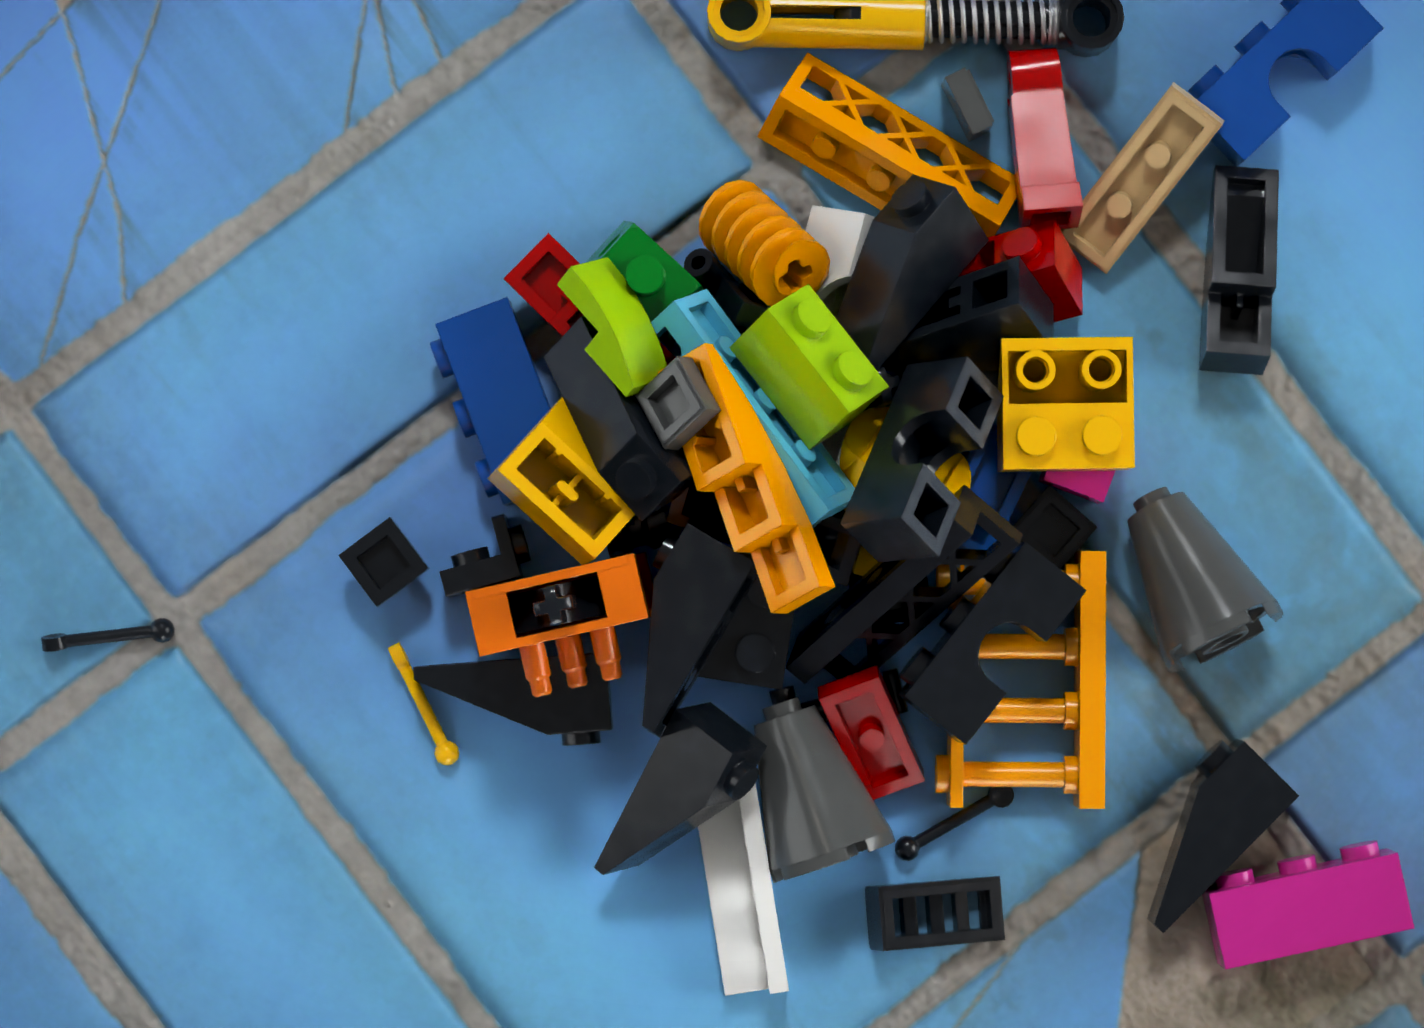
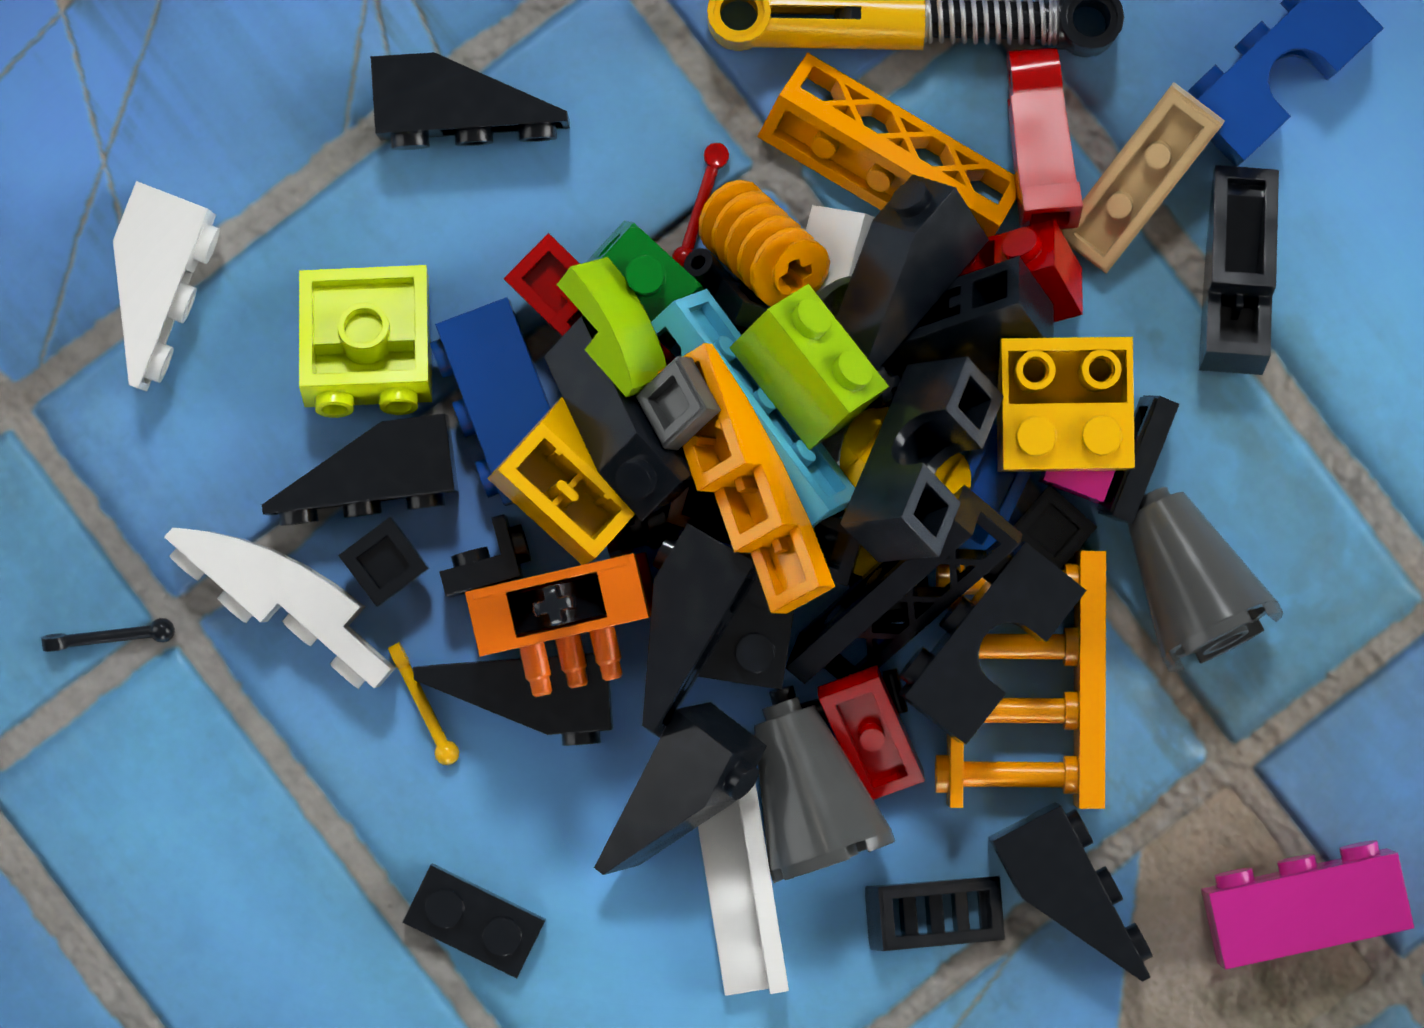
black hinge [895,787,1014,861] -> none
dark grey tile [941,68,994,142] -> none
black slope [1147,739,1299,933] -> none
none -> white slope [113,181,220,391]
none -> white slope [164,528,396,689]
none -> black slope [262,413,459,526]
none -> neon yellow plate [299,265,432,418]
none -> black slope [370,52,570,150]
none -> black plate [402,863,546,978]
none -> red hinge [672,143,729,268]
none -> black slope [988,802,1153,982]
none -> black tile [1097,395,1180,524]

